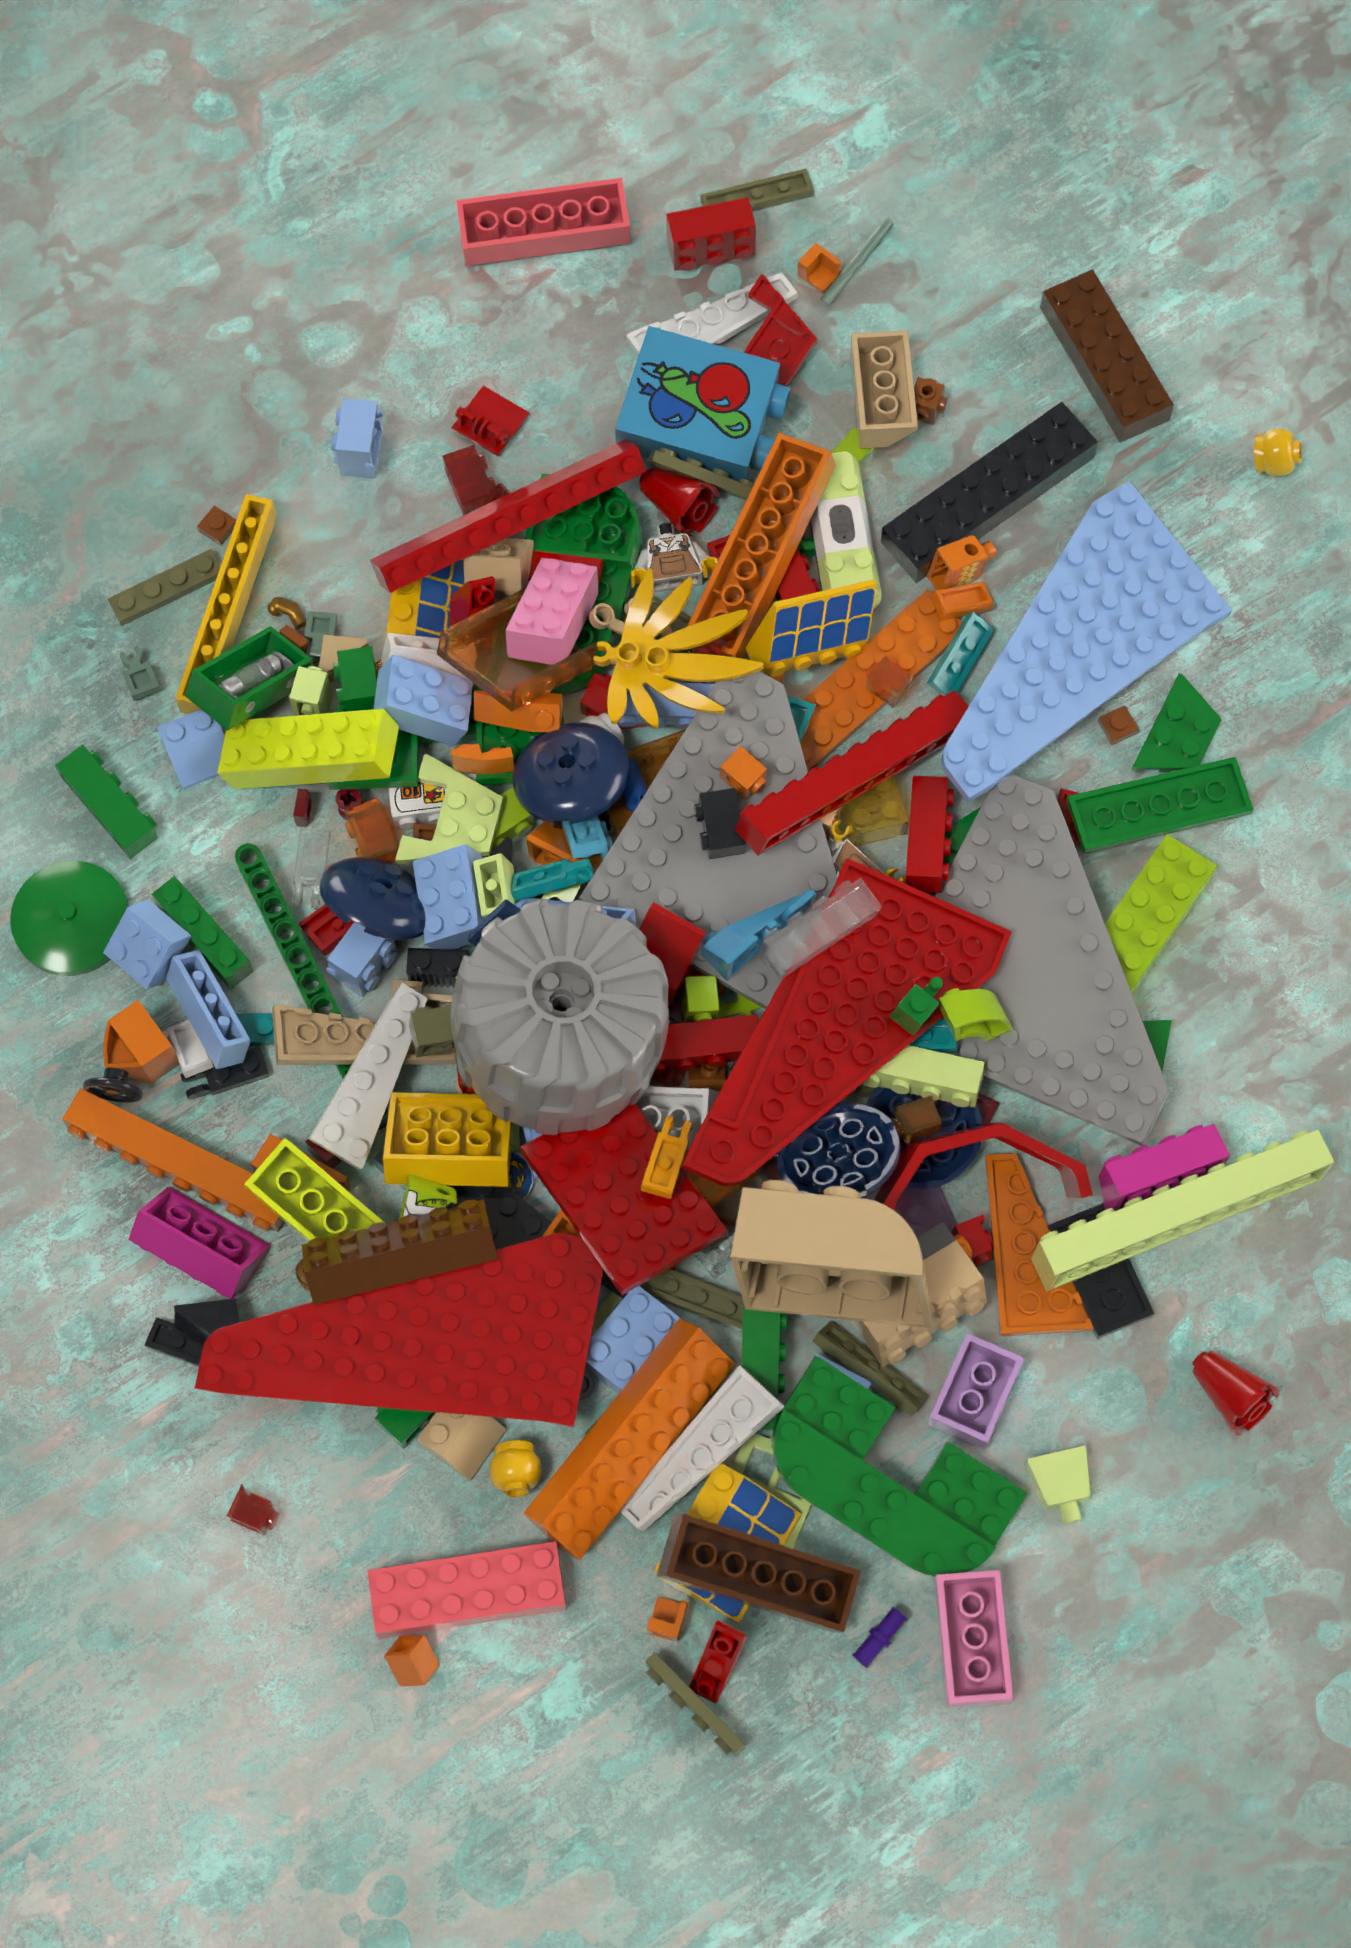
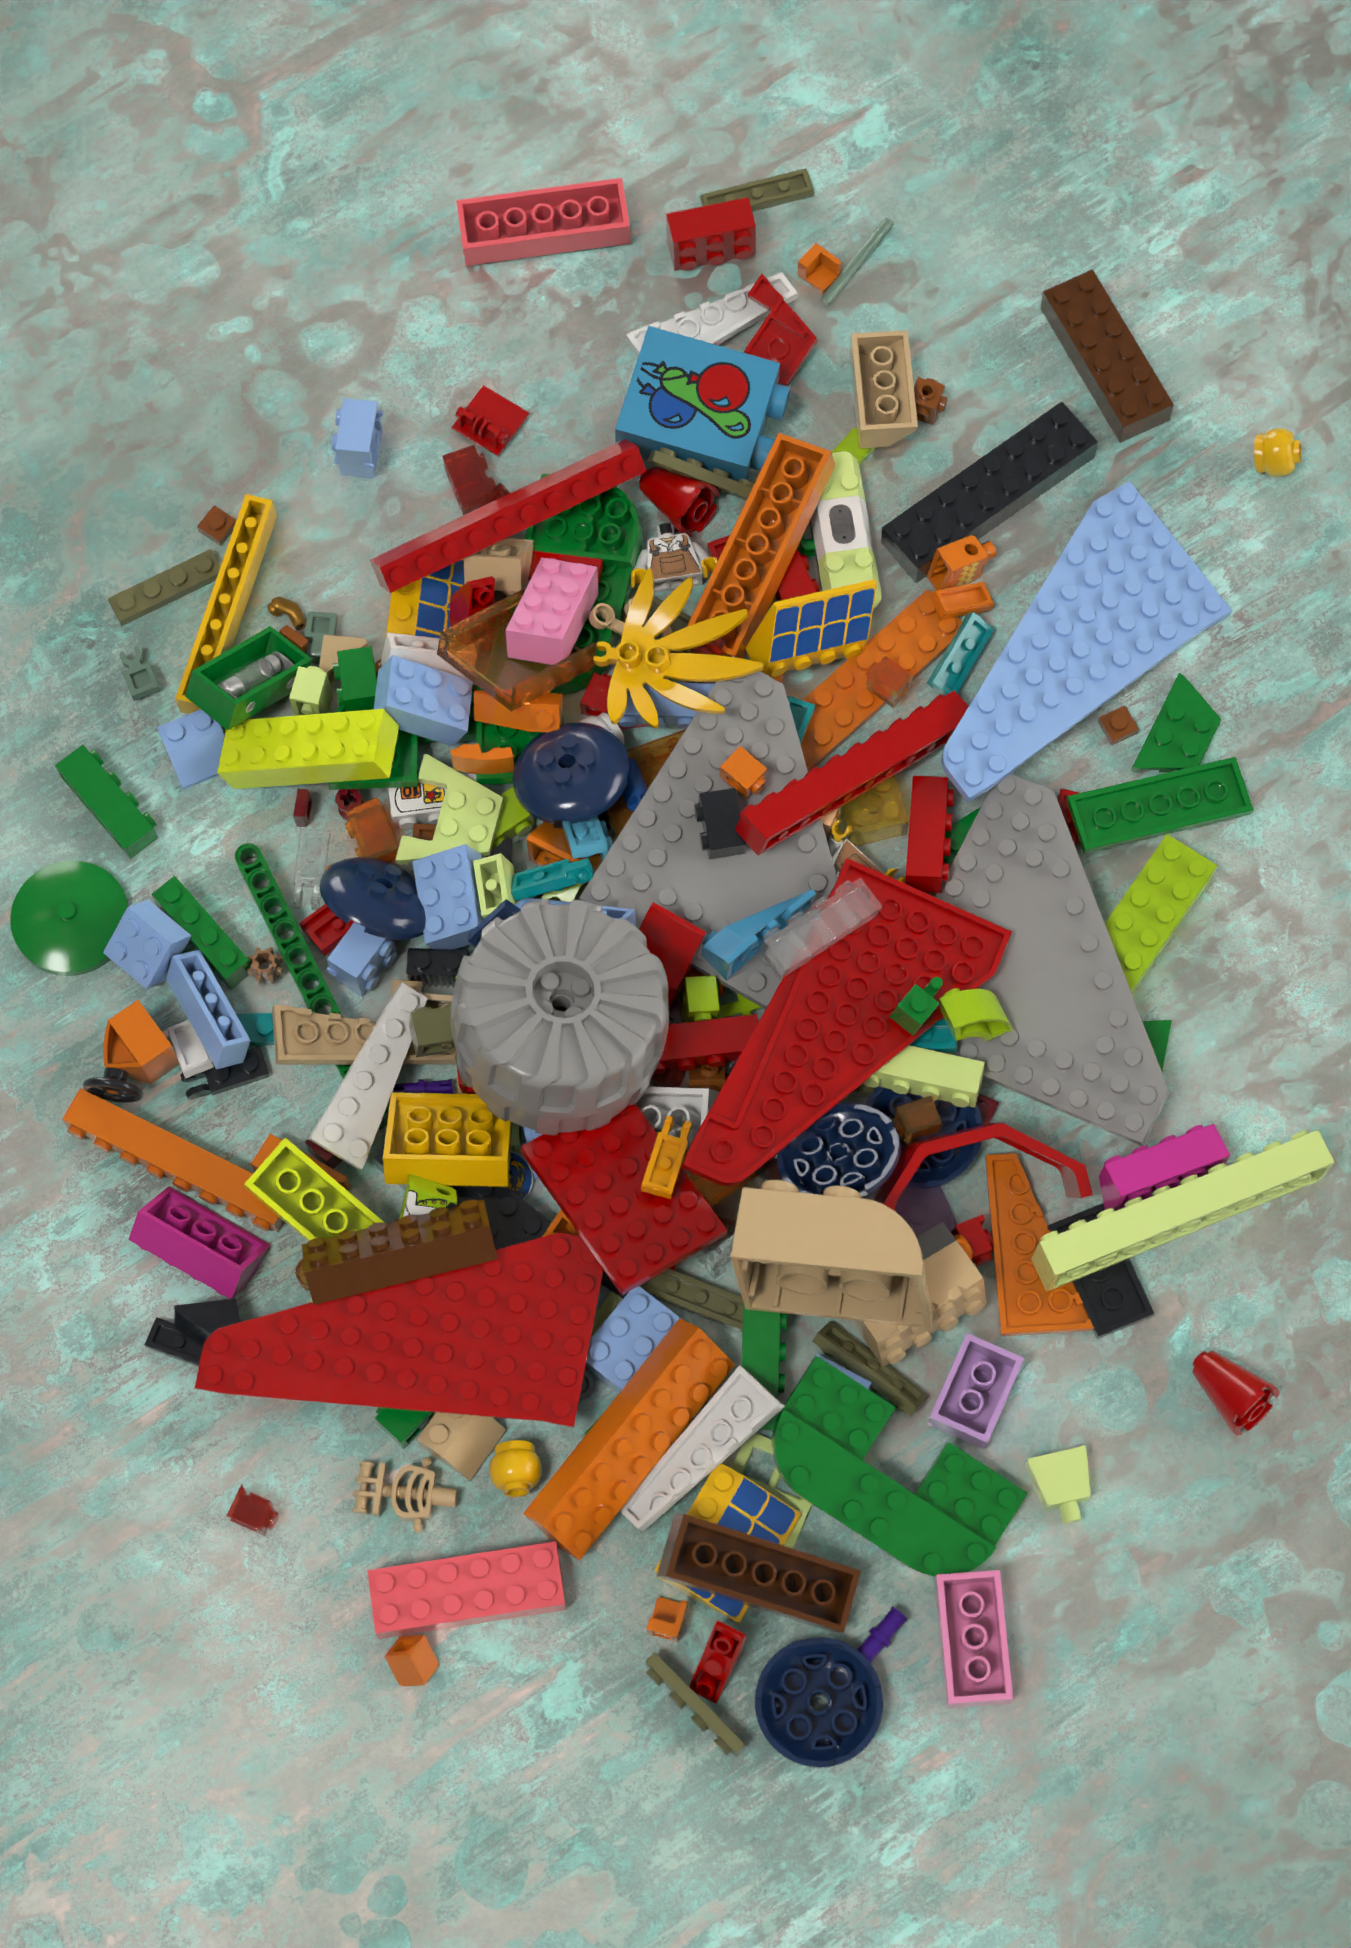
none -> medium nougat gear [247,947,284,985]
none -> tan torso [352,1457,458,1533]
none -> dark purple pin [392,1079,453,1094]
none -> dark blue brick [755,1637,883,1768]

